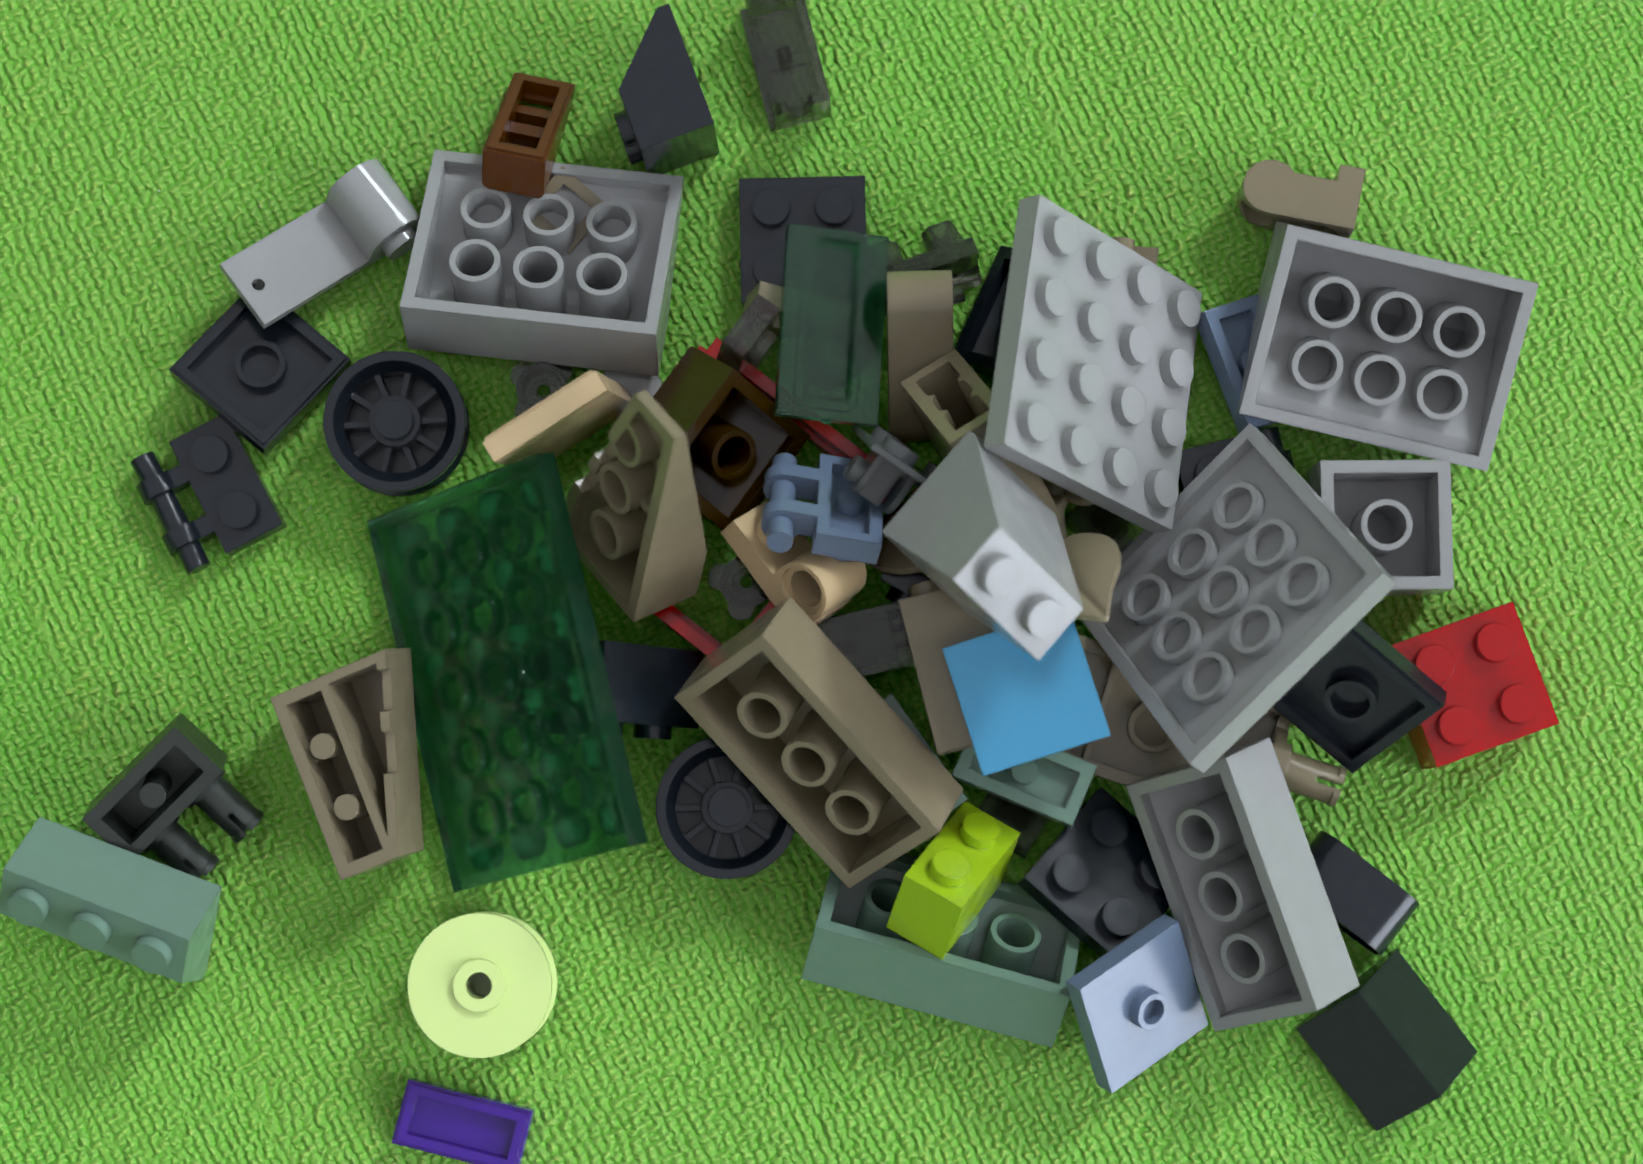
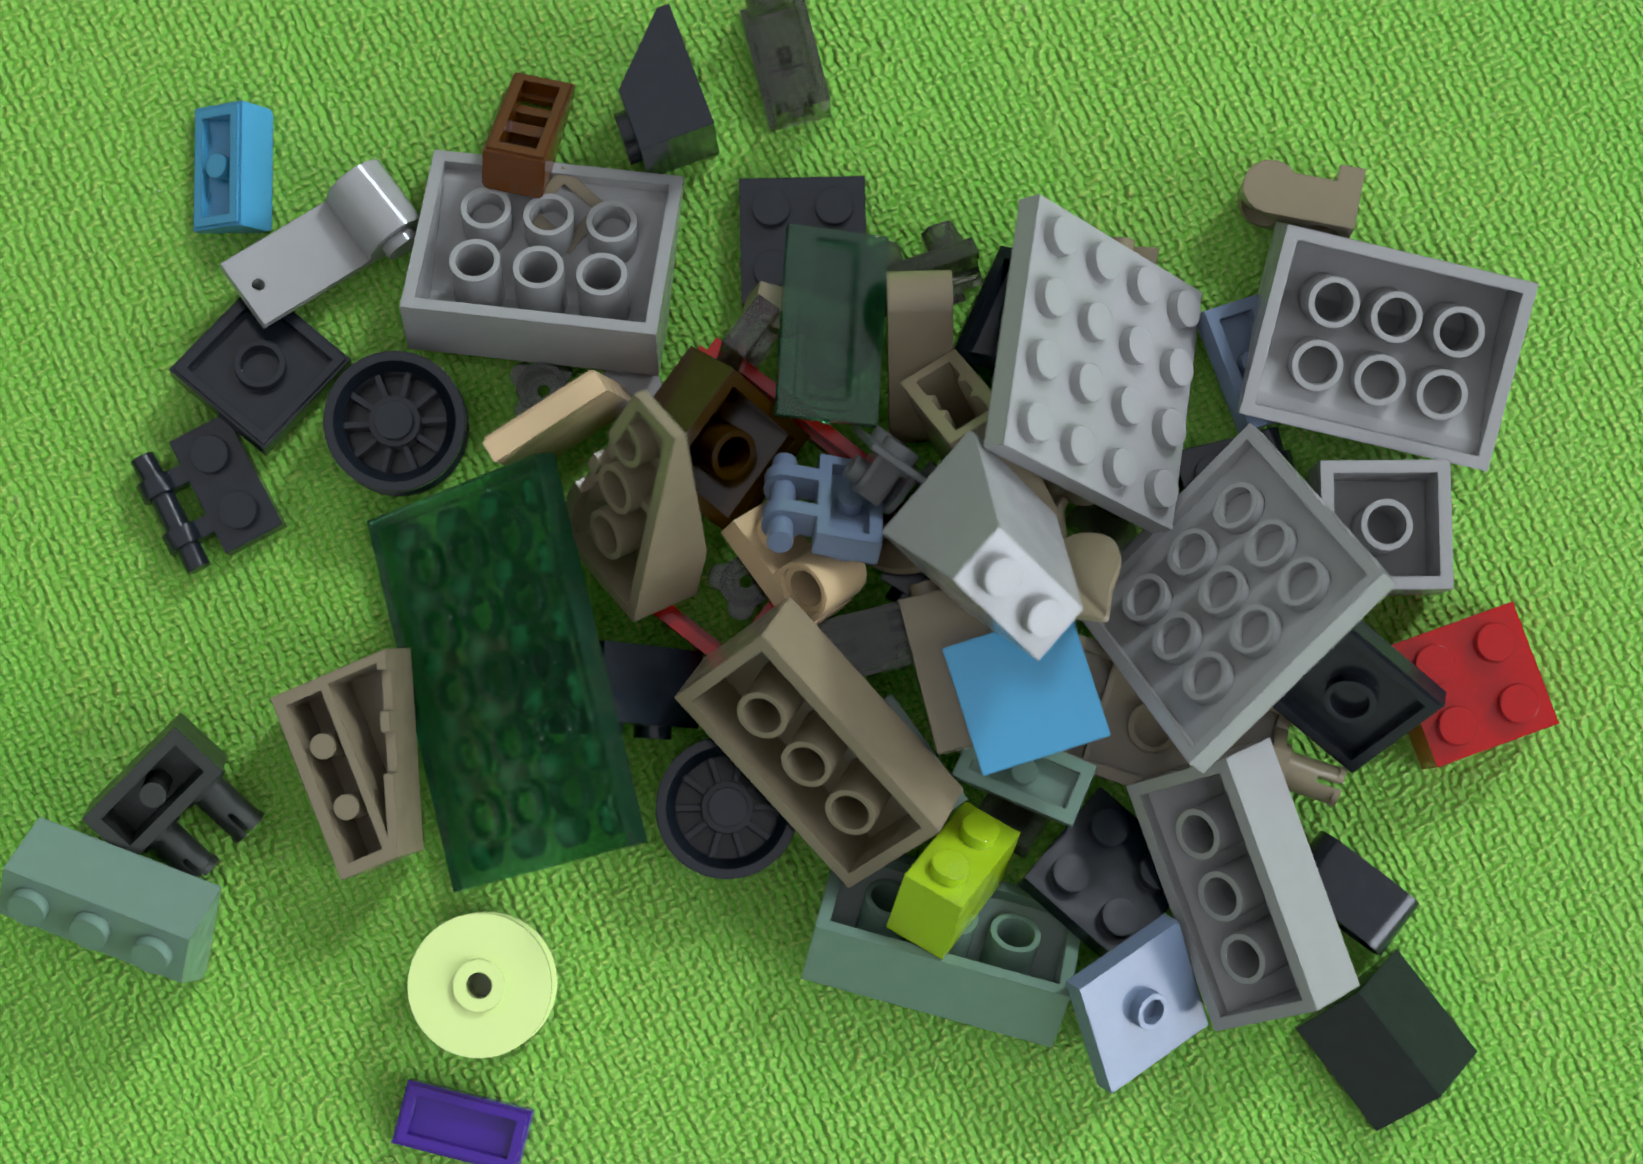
none -> dark azure slope [194,101,273,233]

